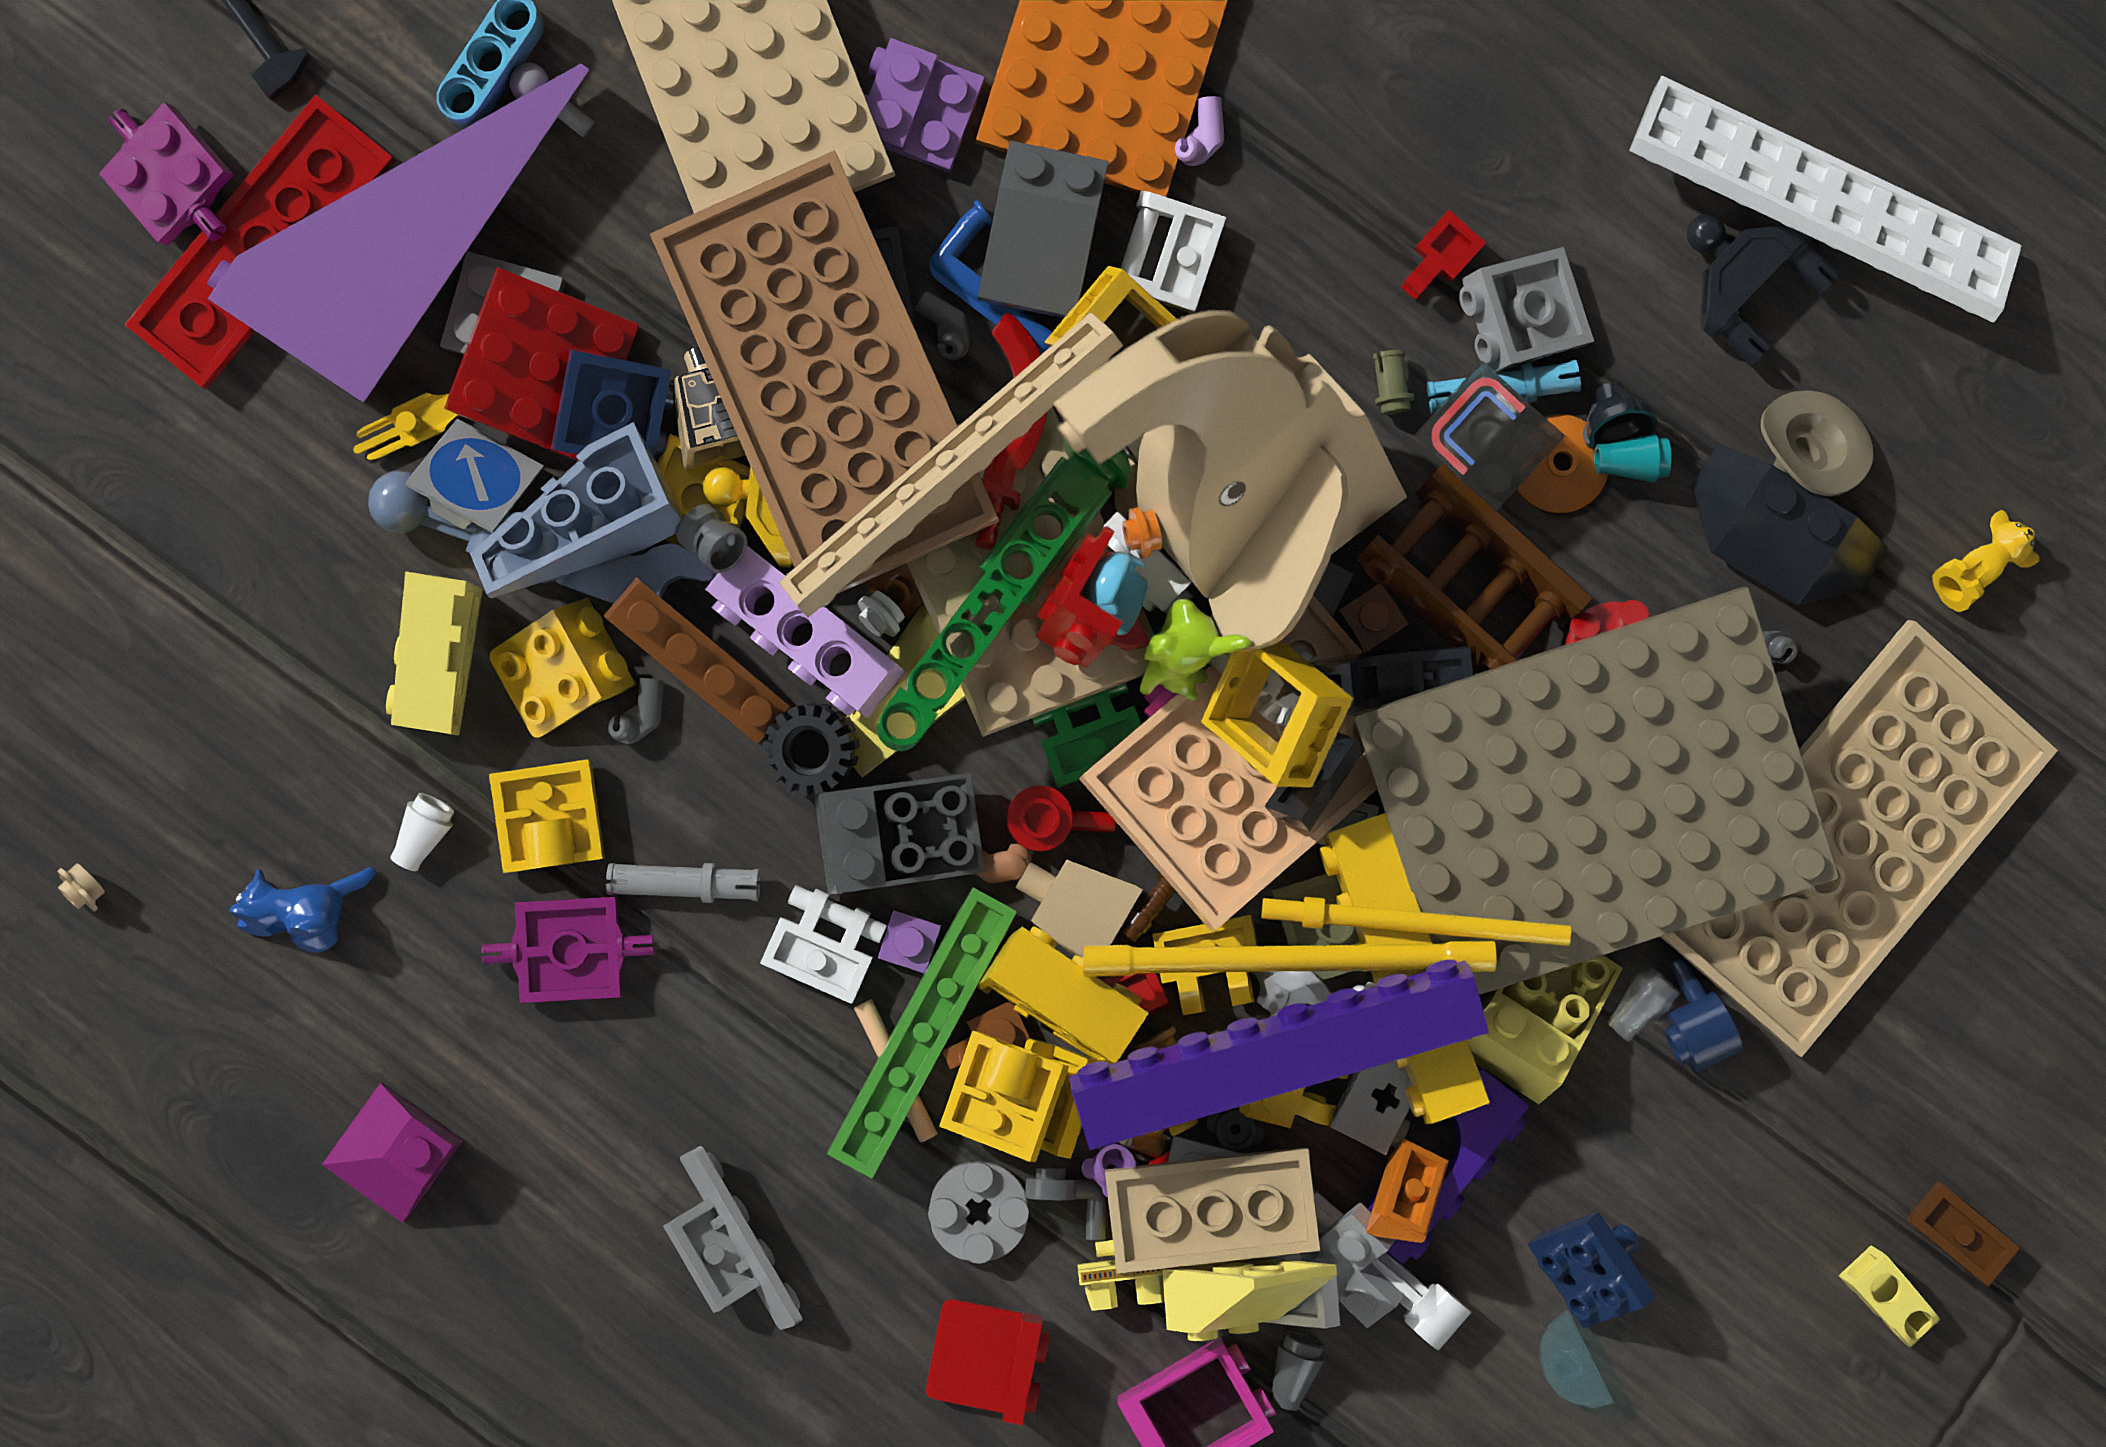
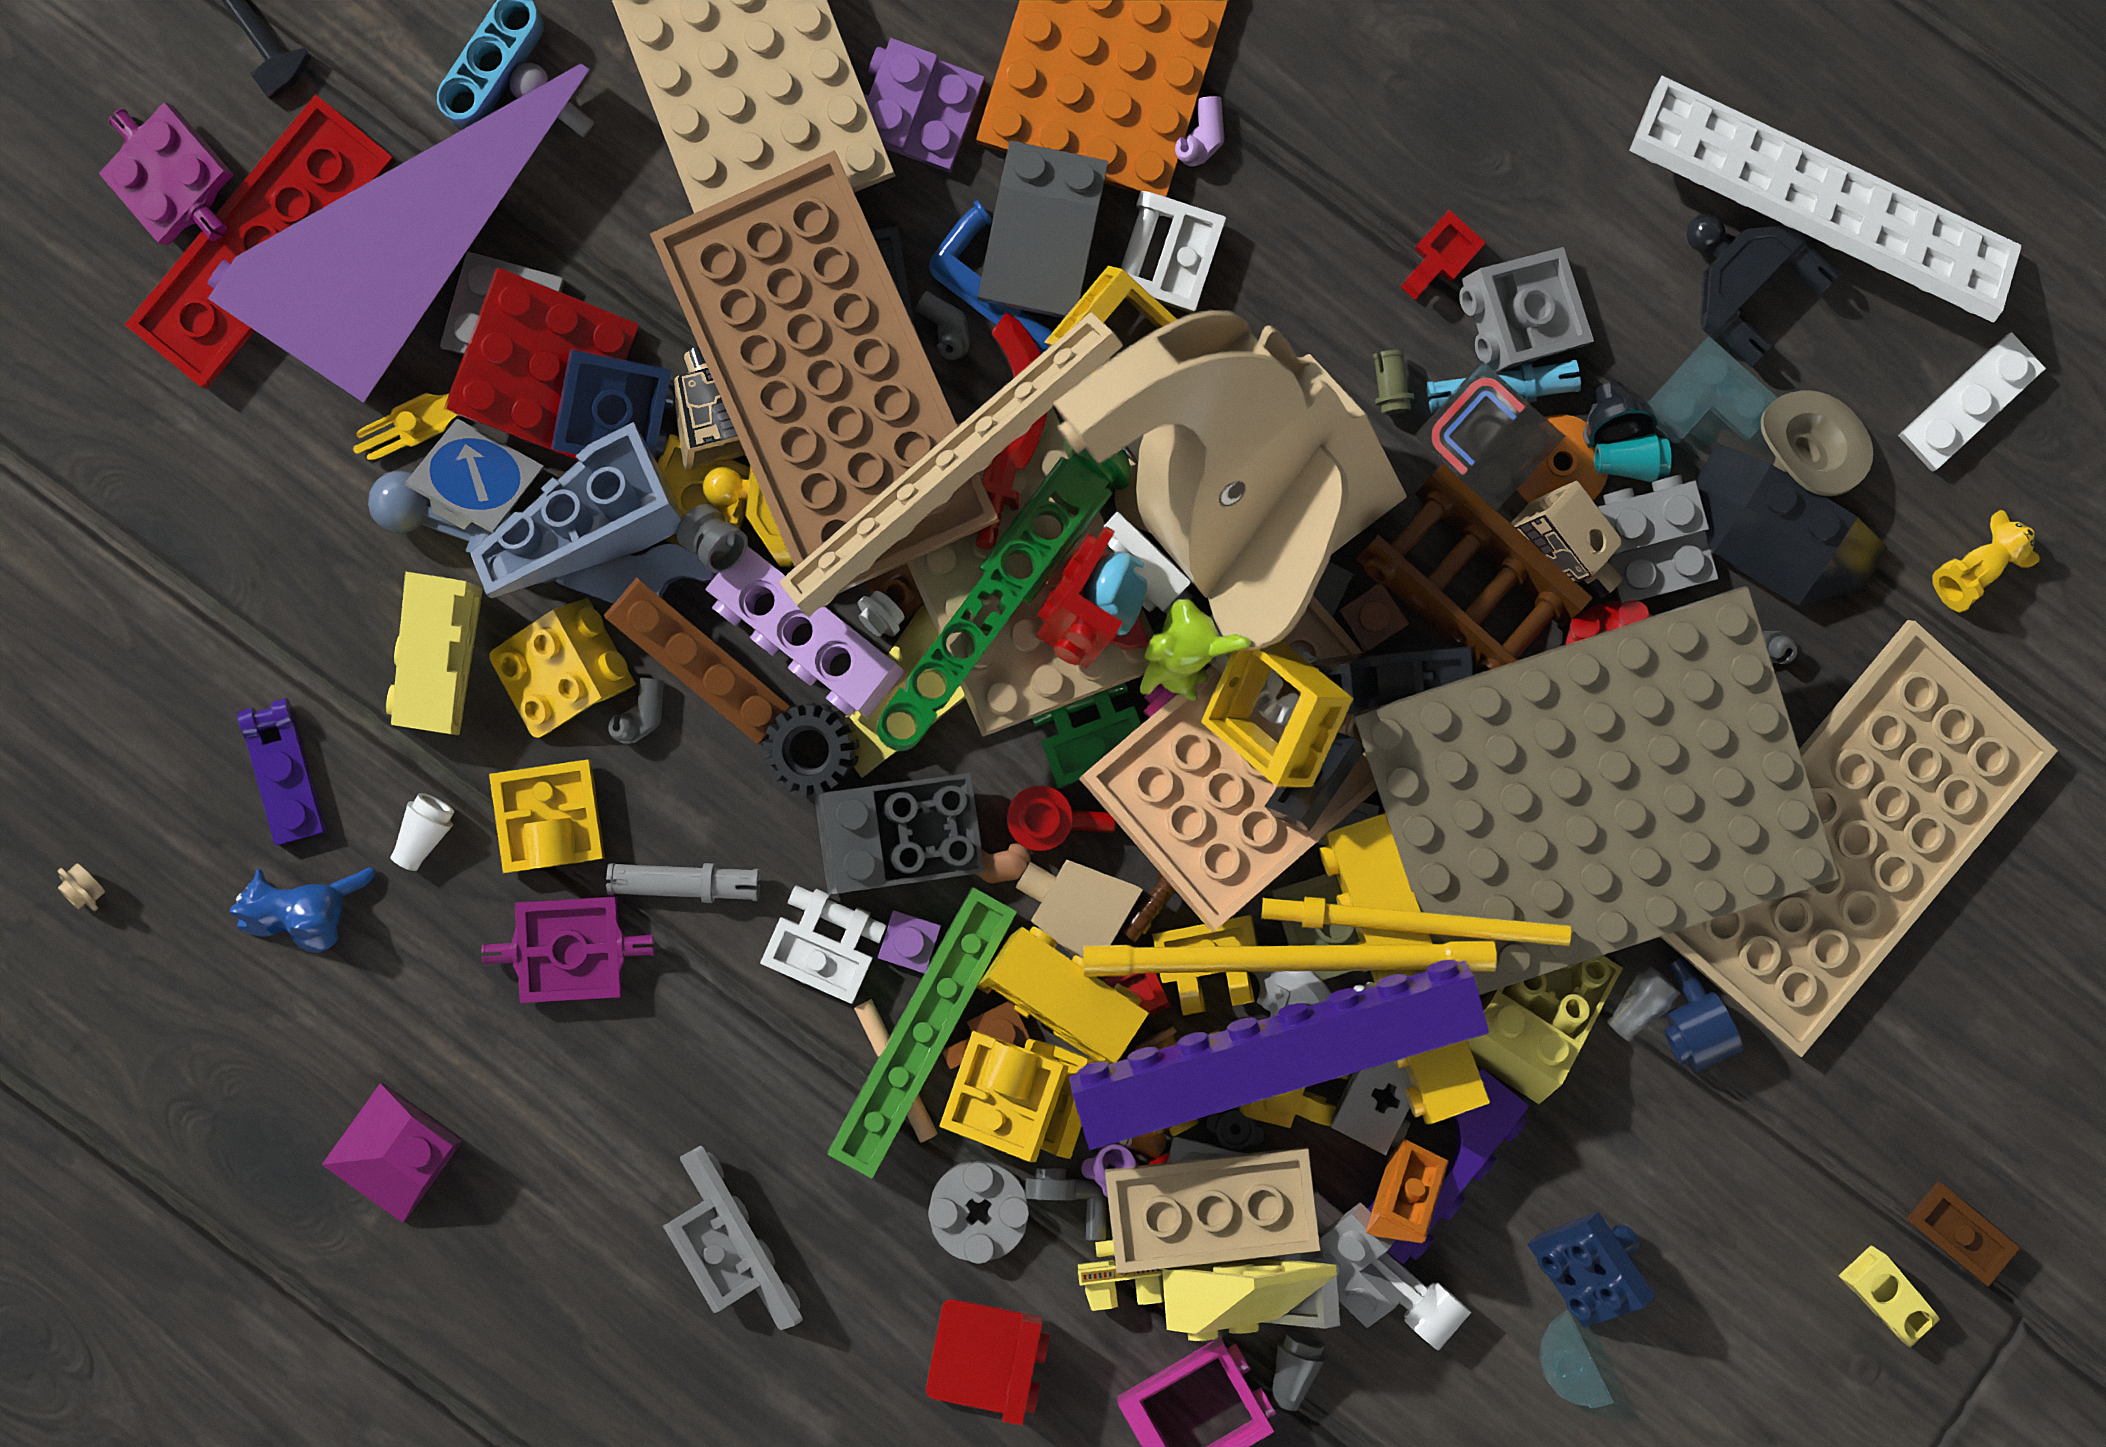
orange plate [1122,507,1162,559] -> none
none -> dark purple plate [237,698,327,846]
none -> tan torso [1511,480,1623,598]
none -> light grey plate [1598,475,1718,603]
none -> clear light blue plate [1647,336,1777,445]
none -> white plate [1898,332,2046,471]

